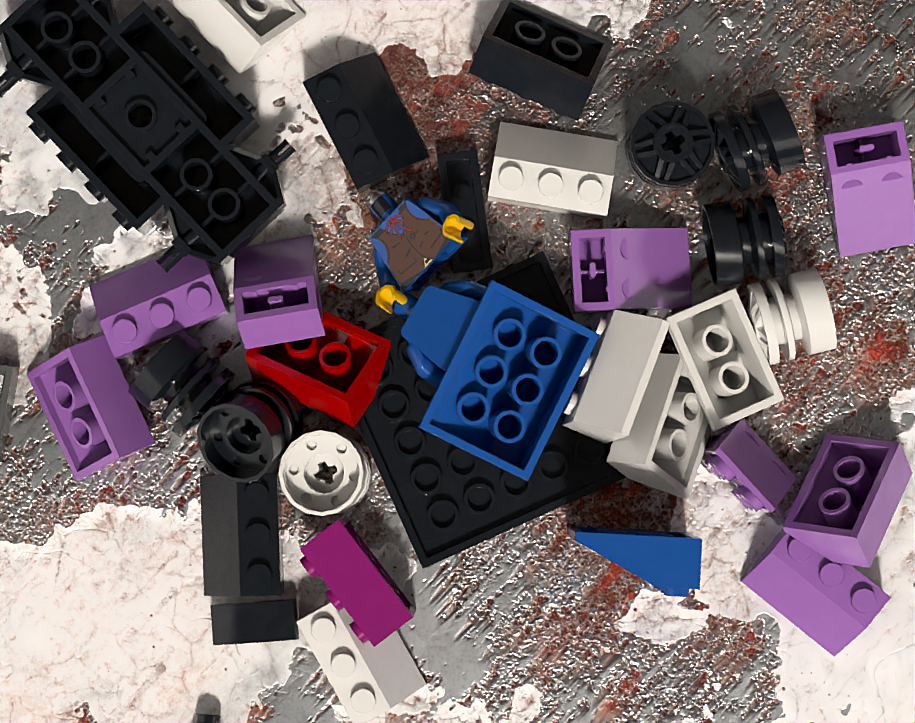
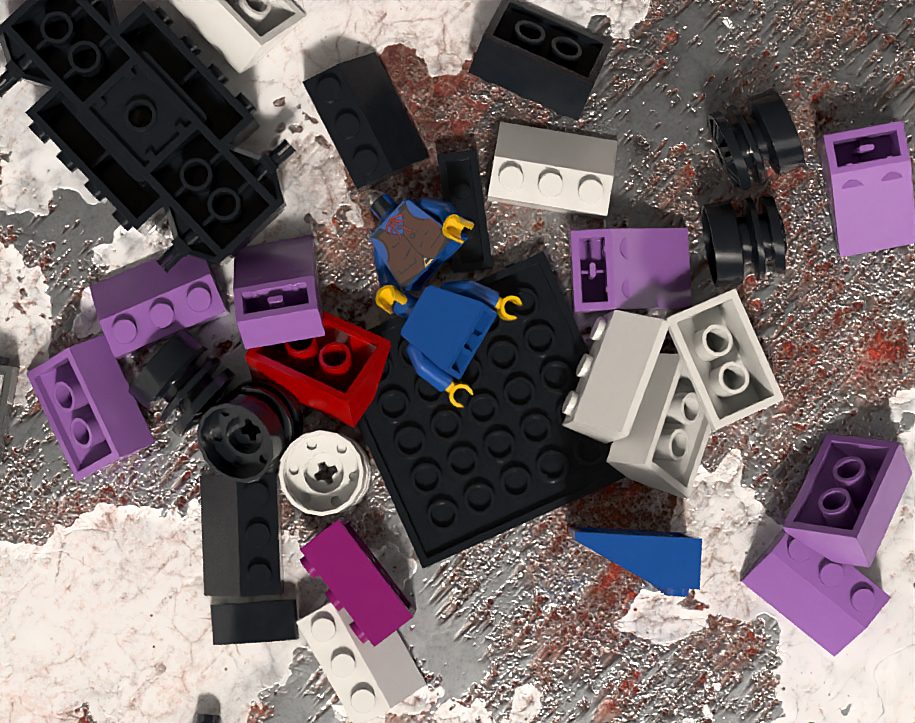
blue slope [418,280,600,481] -> none
black wheel [626,101,715,193] -> none
medium lavender slope [704,419,796,513] -> none
white wheel [747,268,837,365] -> none

